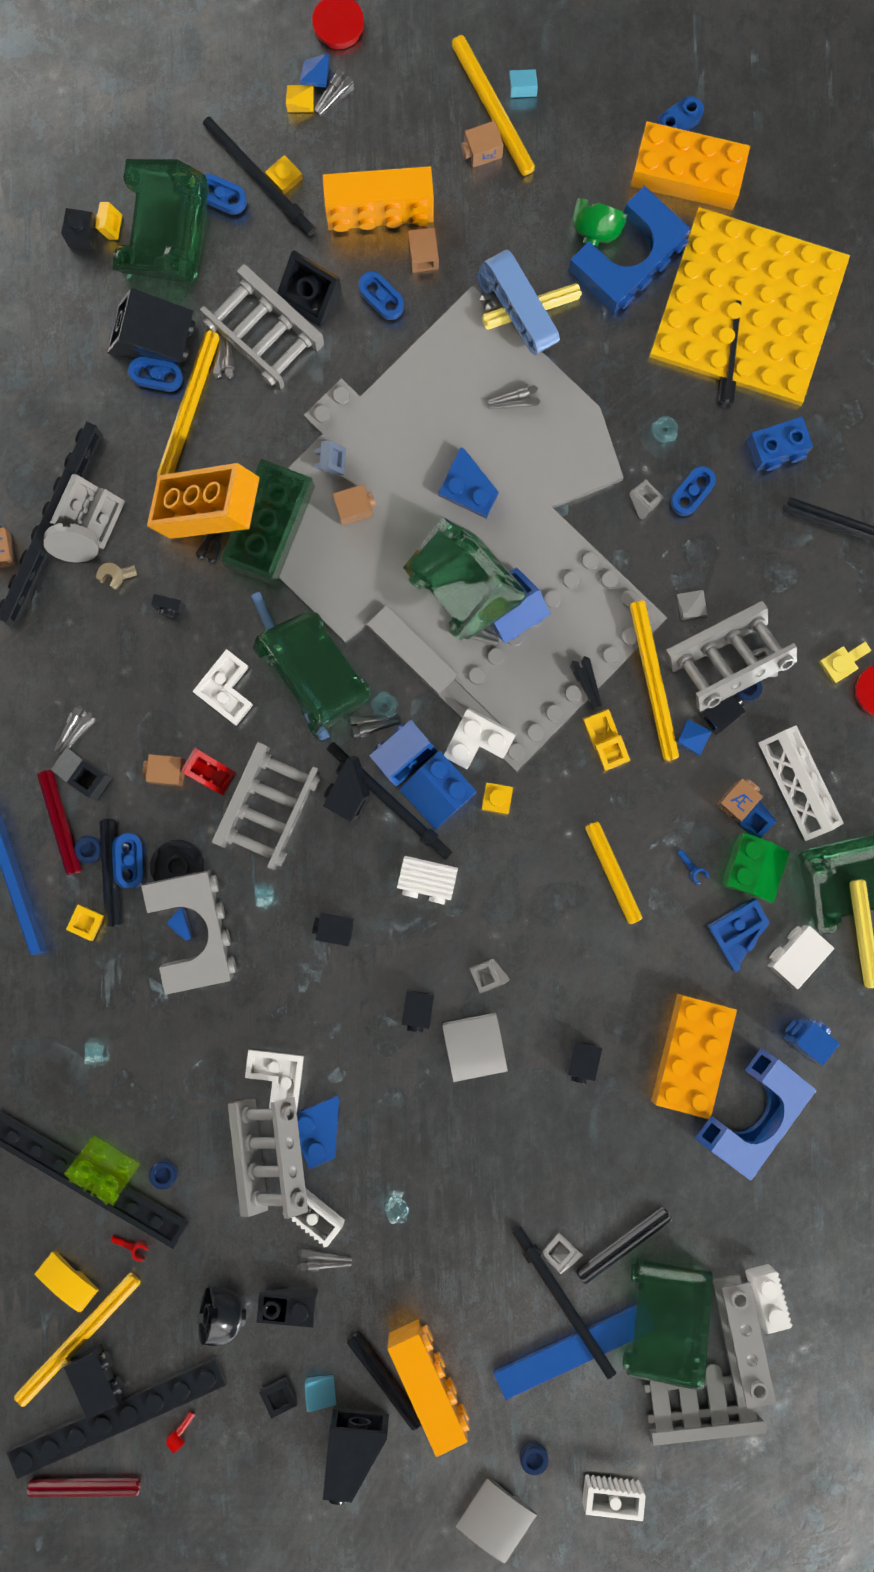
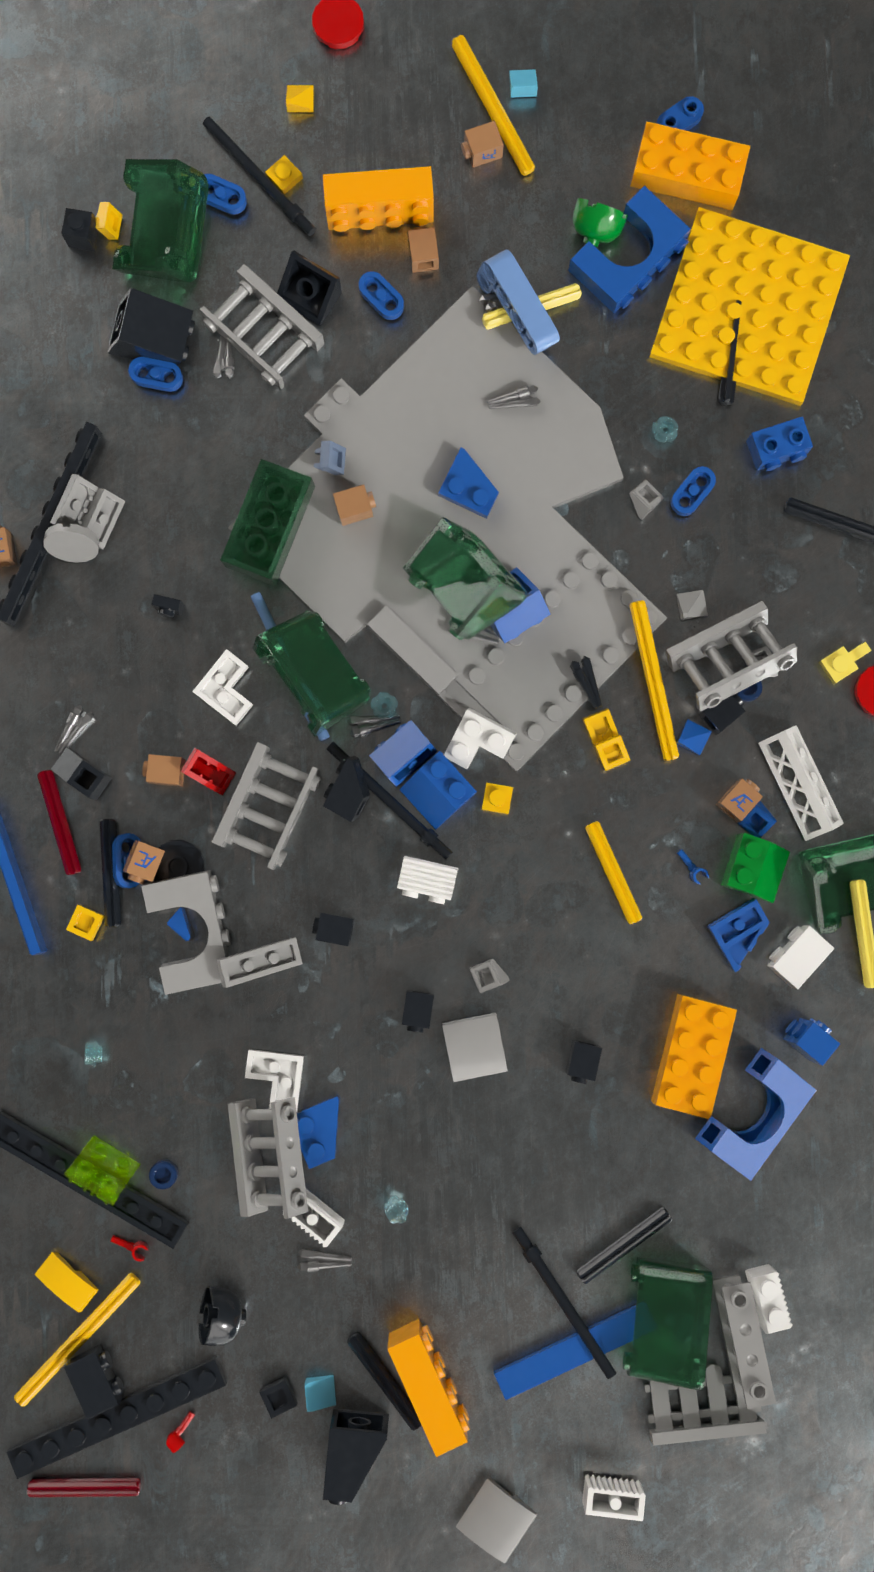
dark blue tile [74,836,101,863] -> none
dark tan piece [96,563,138,590] -> none
light orange brick [147,463,260,539] -> none
yellow axle [157,330,220,477] -> none
black piece [196,532,223,563] -> none
clear light blue plate [254,883,274,910] -> none
black slope [256,1288,318,1328] -> none
blue slope [300,54,330,88] -> none
flat silver piece [314,68,354,116] -> none
dark blue tile [520,1443,549,1475] -> none
light grey slope [542,1233,584,1274] -> none
none -> medium nougat brick [123,840,165,884]
none -> light grey plate [216,937,303,988]

